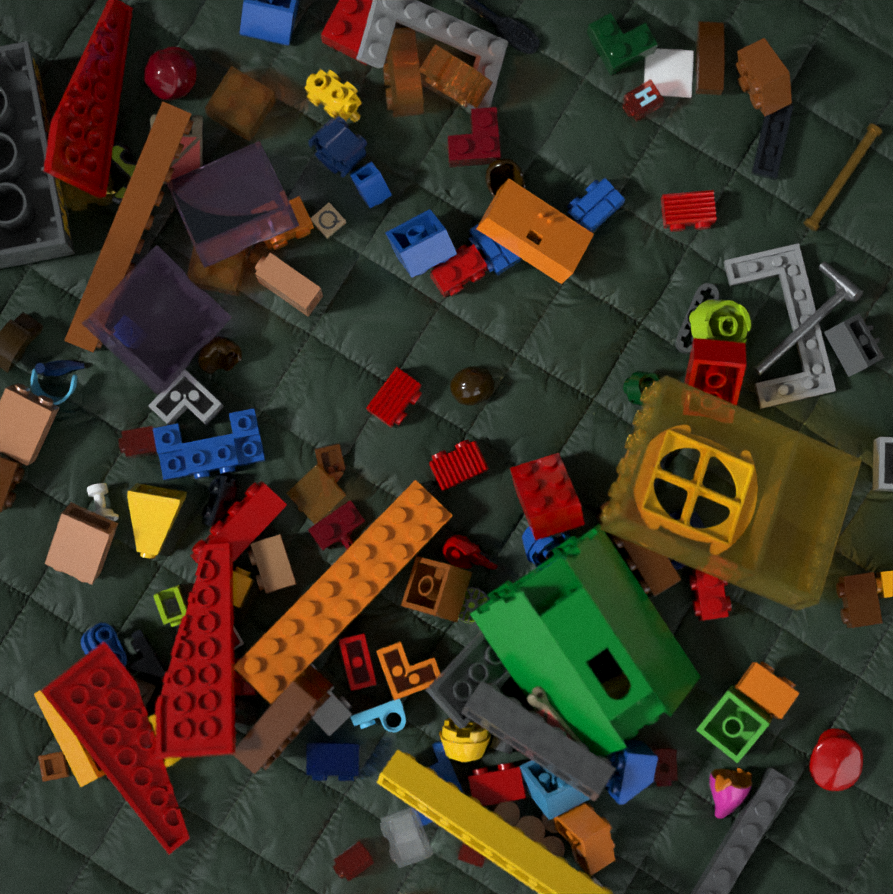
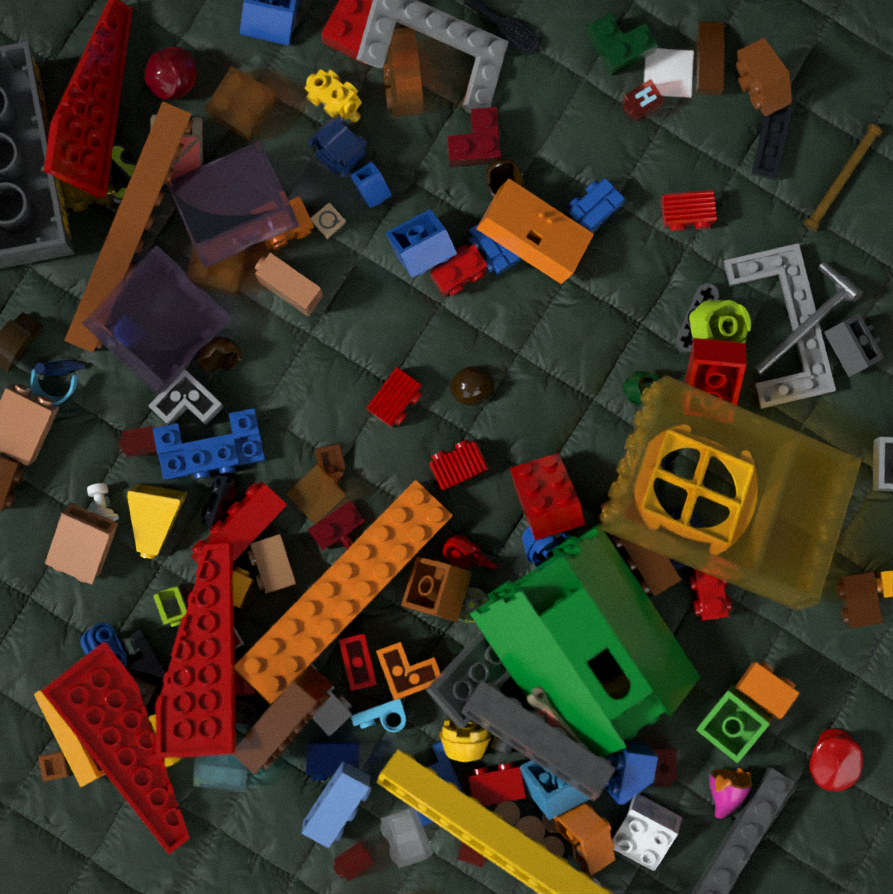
clear orange brick [419,44,493,108] -> none
none -> clear light blue brick [194,754,249,792]
none -> medium blue brick [302,761,372,848]
none -> white bracket [612,794,682,871]

